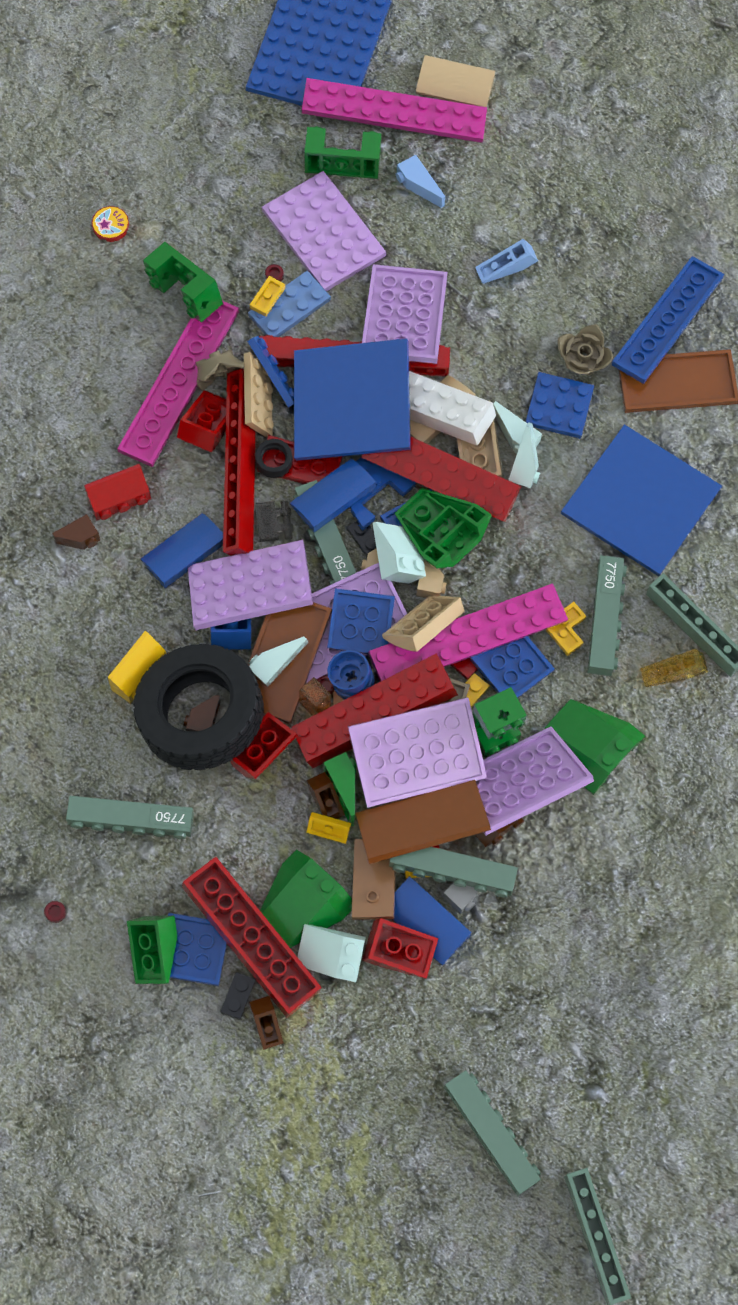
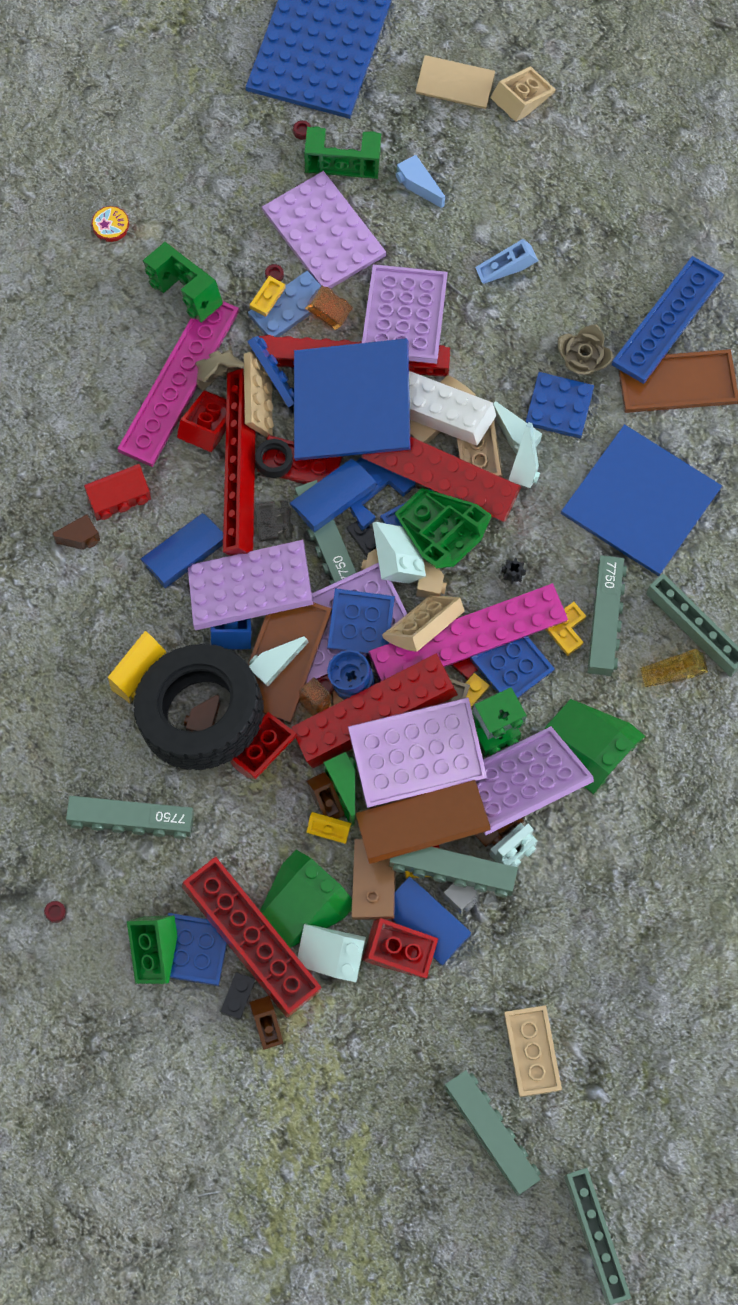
dark pink plate [301,78,487,143] -> none
none -> dark red tile [293,120,311,140]
none -> clear orange brick [305,285,353,330]
none -> light aqua brick [489,823,537,867]
none -> tan slope [490,66,556,121]
none -> black gear [501,558,526,584]
none -> tan plate [504,1005,562,1098]

